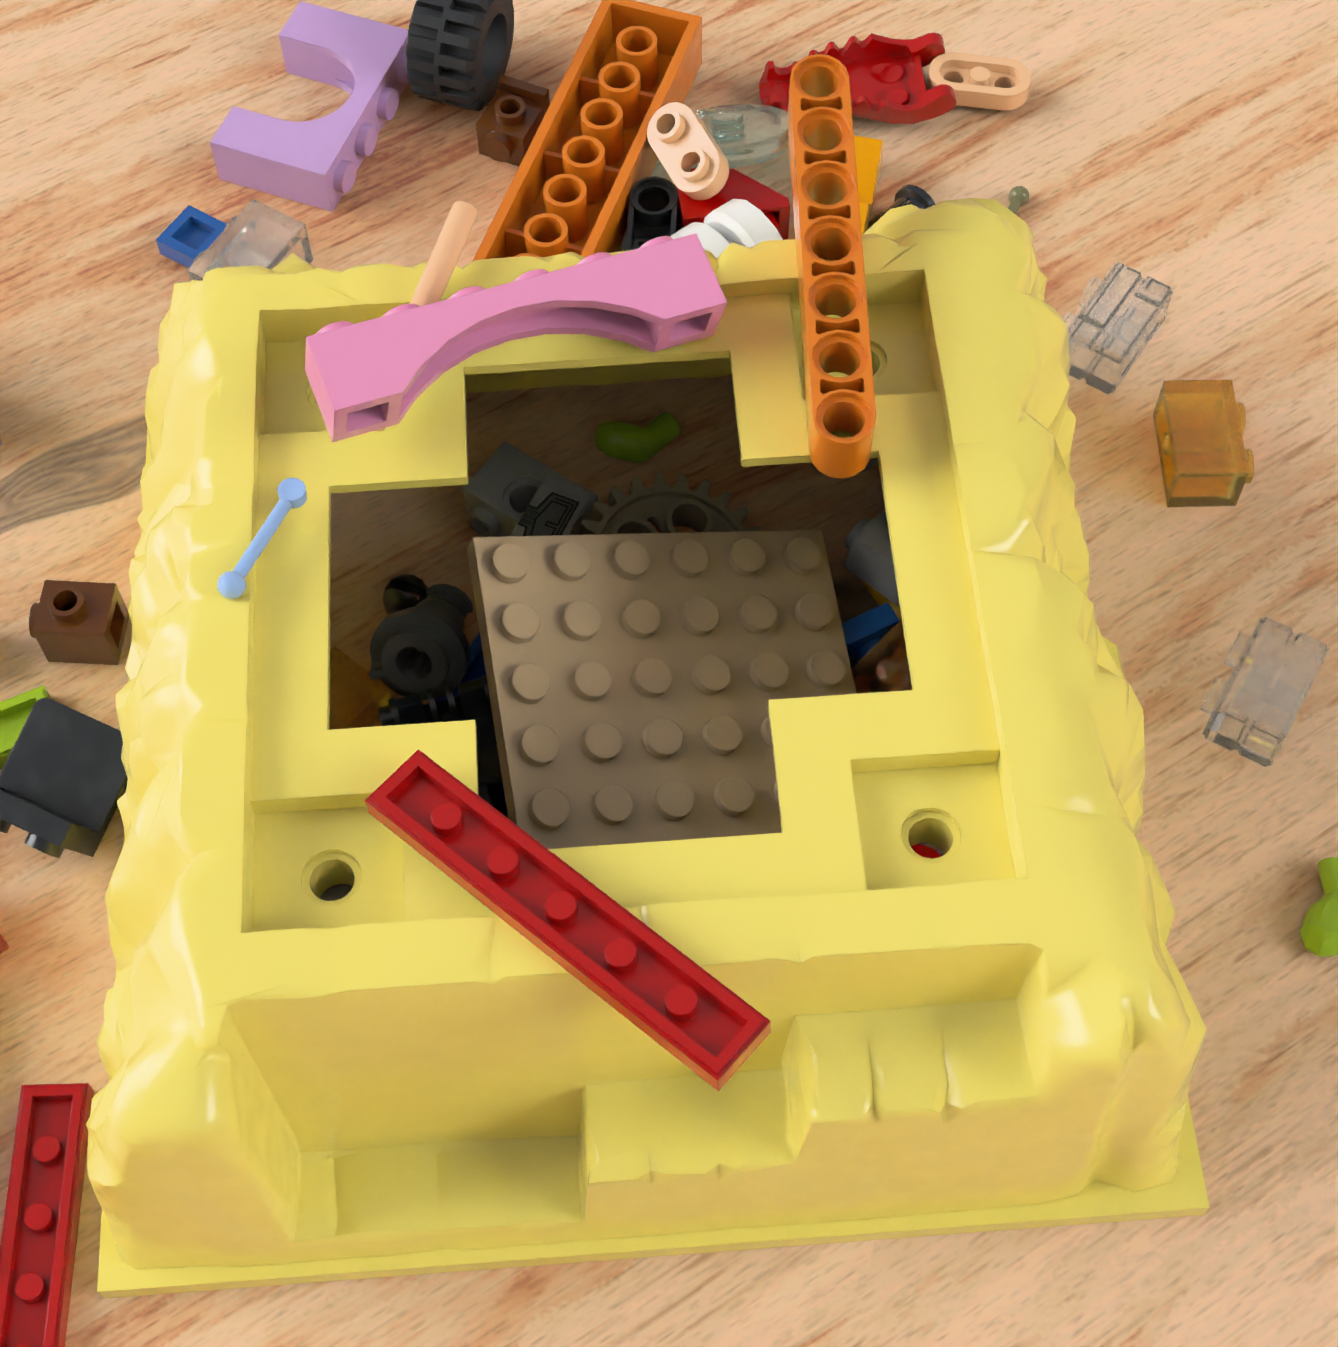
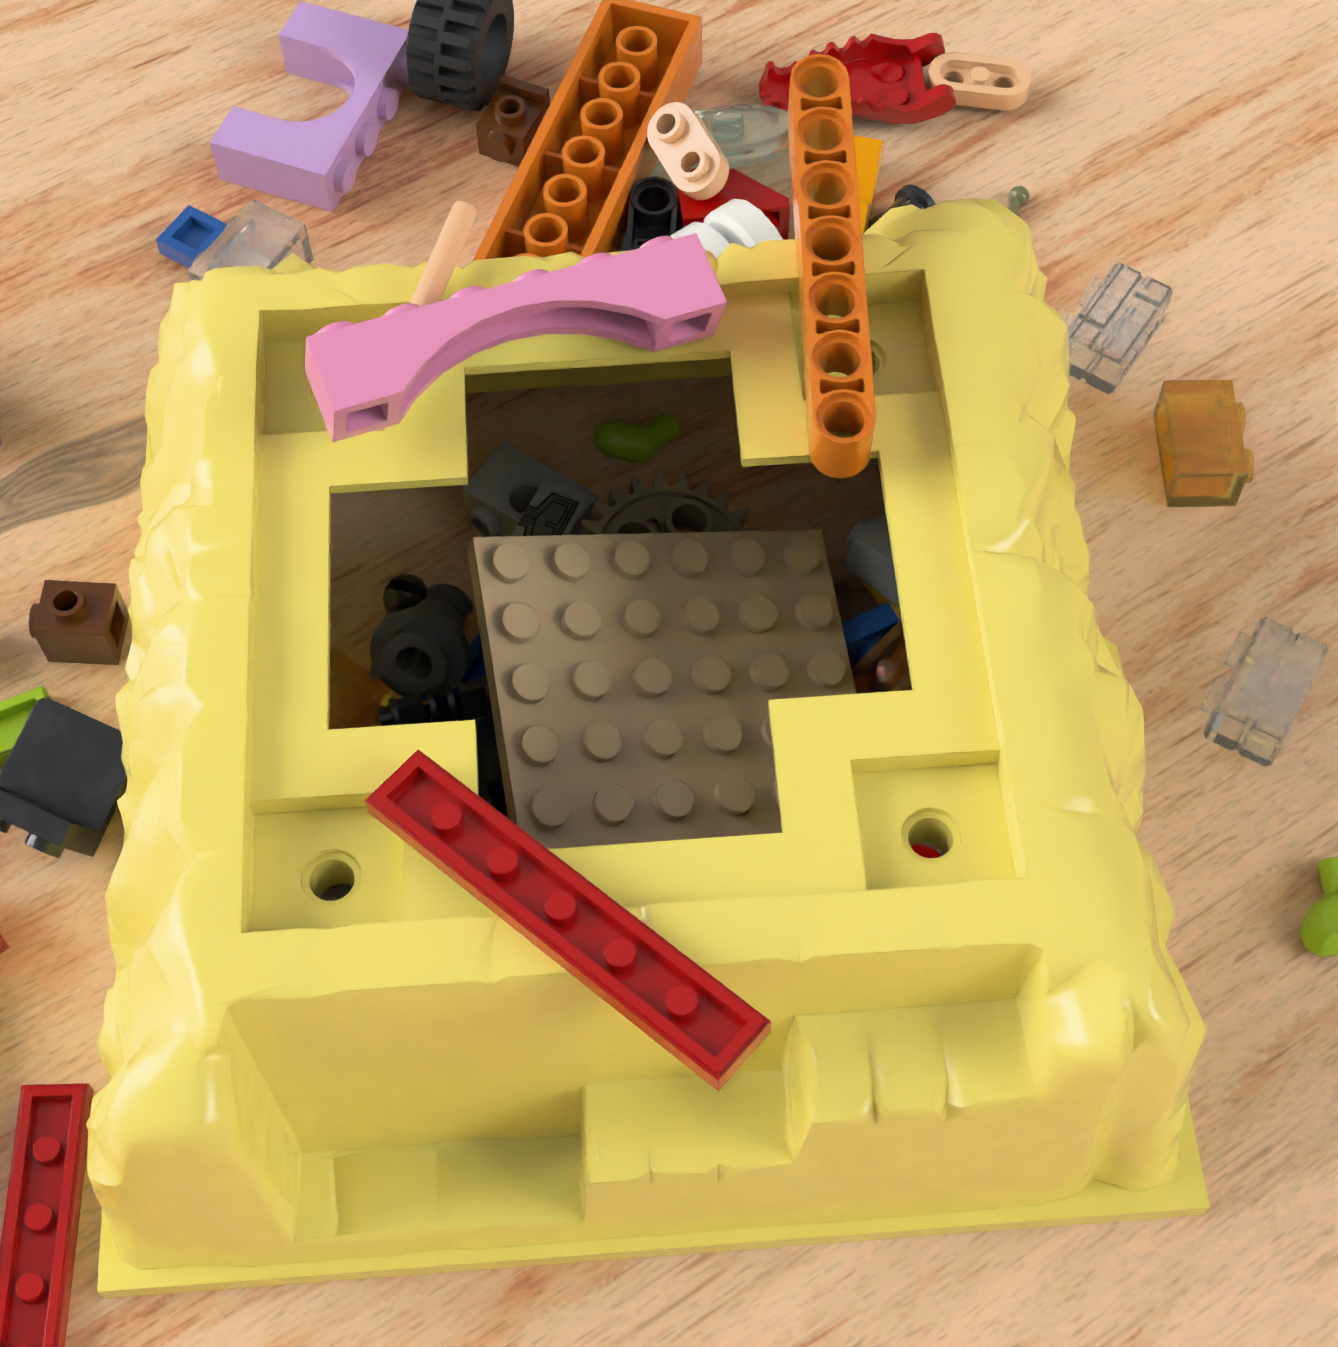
light blue hinge [217,478,307,599] -> none

